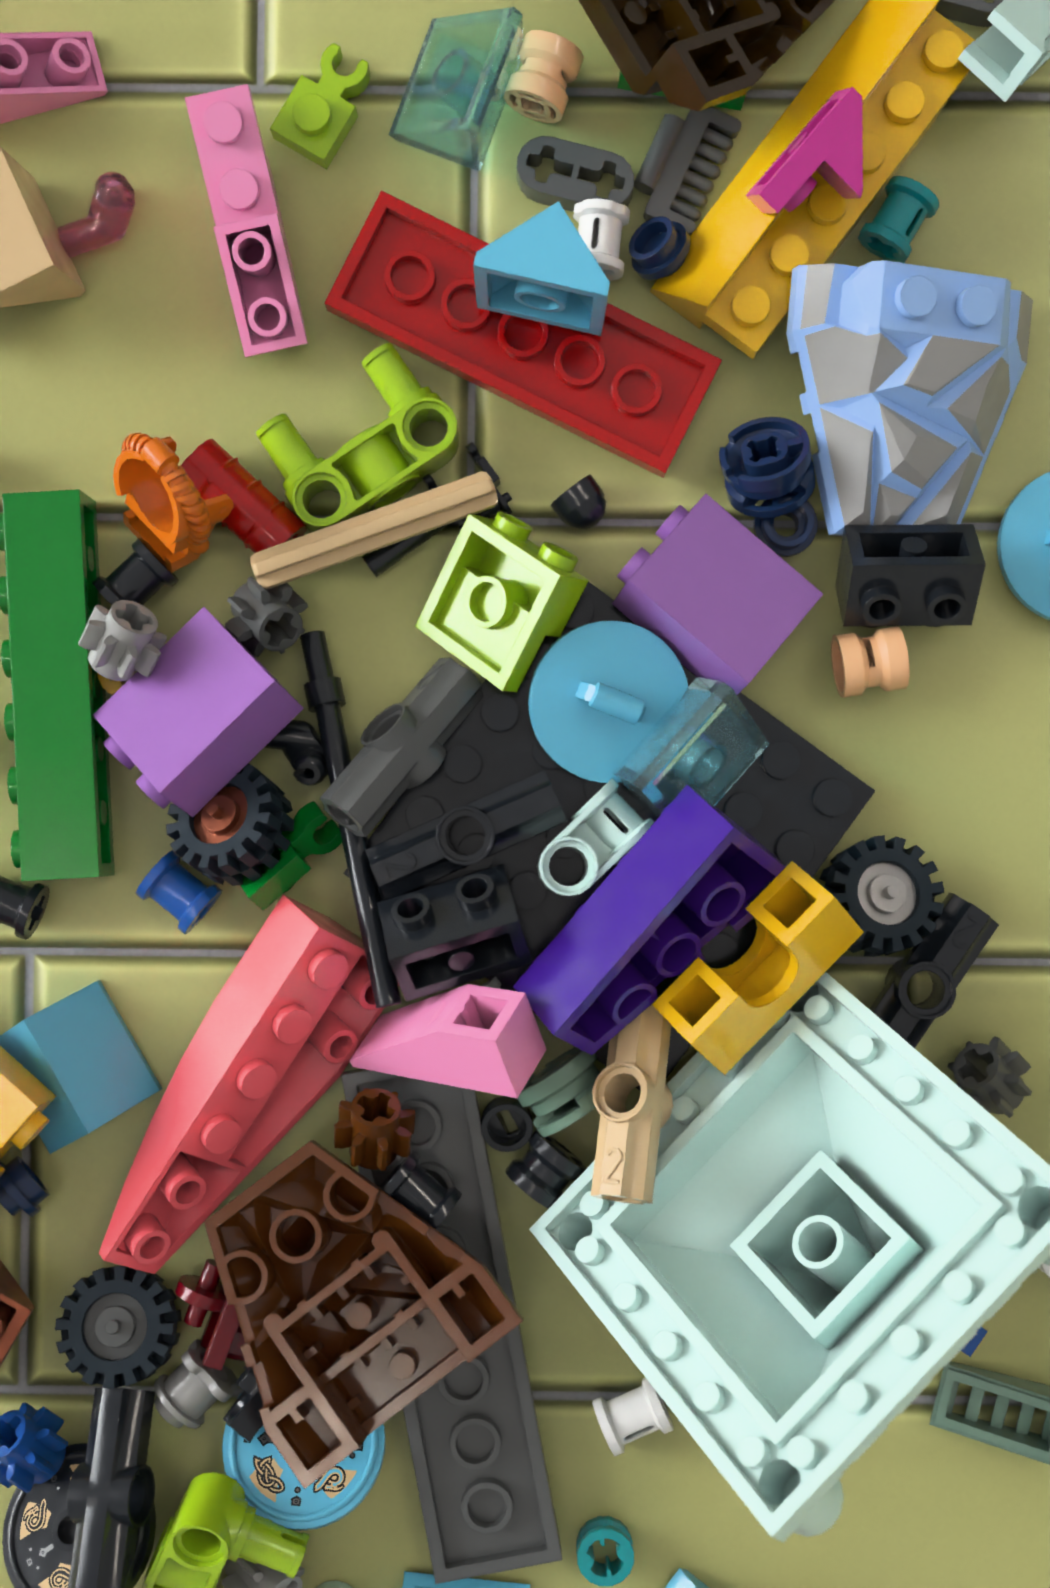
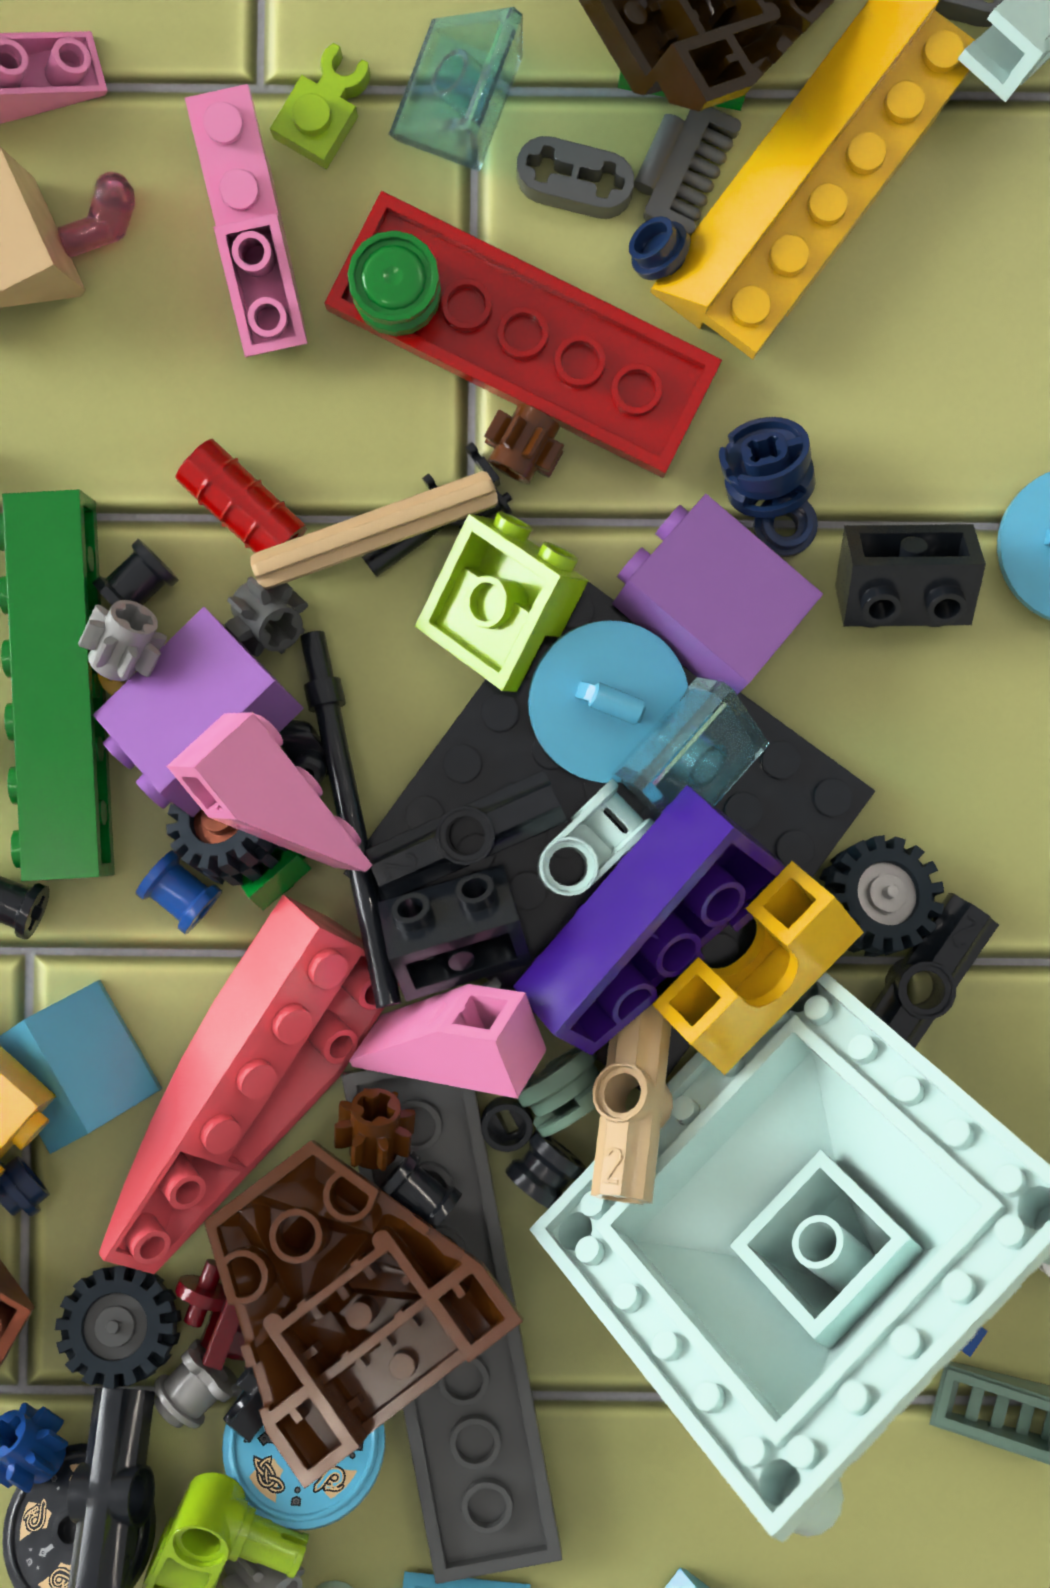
orange piece [113,433,234,573] -> none
lime piece [256,343,459,532] -> none
dark grey piece [319,658,484,837] -> none
medium azure slope [473,201,610,336] -> none
light nougat wheel [503,30,584,123] -> none
black hinge [551,474,606,529] -> none
white bush [573,199,630,281] -> none
teal bush [576,1516,634,1587] -> none
white bush [592,1377,674,1456] -> none
dark pink slope [745,87,863,214] -> none
wedge [786,260,1033,536] -> none
light nougat wheel [831,626,910,698] -> none
teal bush [858,176,939,263] -> none
dark grey gear [947,1036,1032,1118] -> none
none -> bright pink slope [167,712,372,872]
none -> green wheel [347,230,442,336]
none -> reddish brown gear [484,403,564,484]

